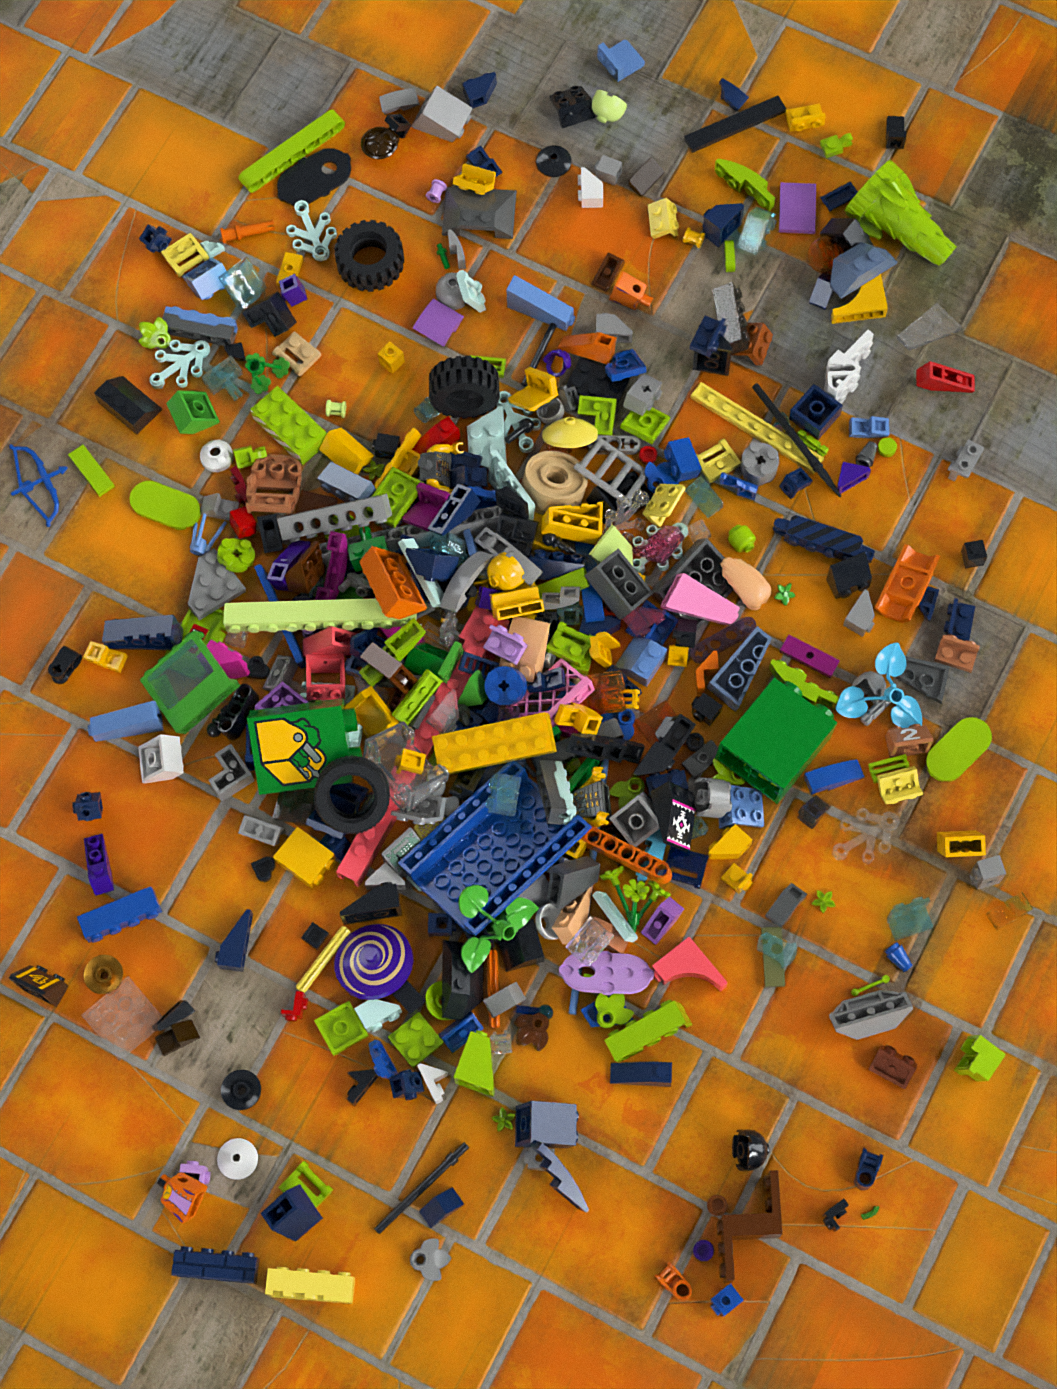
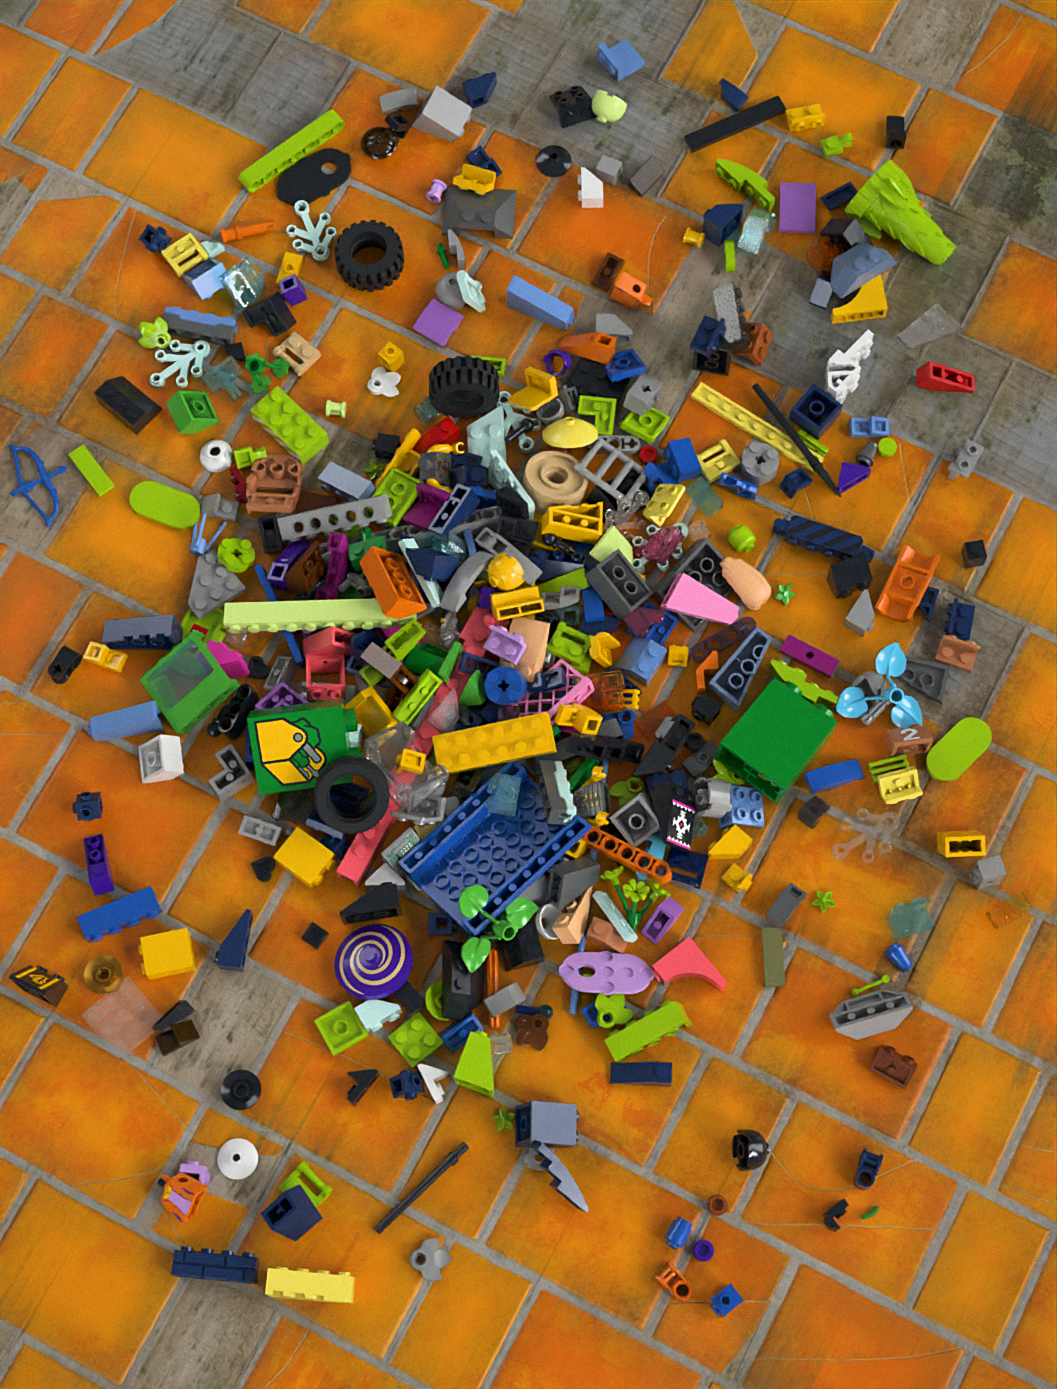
red brick [229,506,256,539] -> none
red bracket [280,991,308,1022] -> none
light yellow axle [296,926,350,993] -> none
yellow piece [319,427,374,475] -> none
blue plate [369,1040,399,1079] -> none
dark blue slope [419,1187,464,1228] -> none
black bar [521,323,557,387] -> none
clear bracket [565,916,614,966] -> none
light yellow bracket [648,198,679,239] -> none
black brick [672,618,697,648] -> none
reddish brown bracket [717,1170,783,1283] -> none
clear light blue piece [757,932,797,969] -> none
lime plate [954,1035,1006,1082] -> none
none -> yellow brick [138,928,196,980]
none -> white plate [367,366,401,397]
none -> blue brick [664,1217,692,1250]

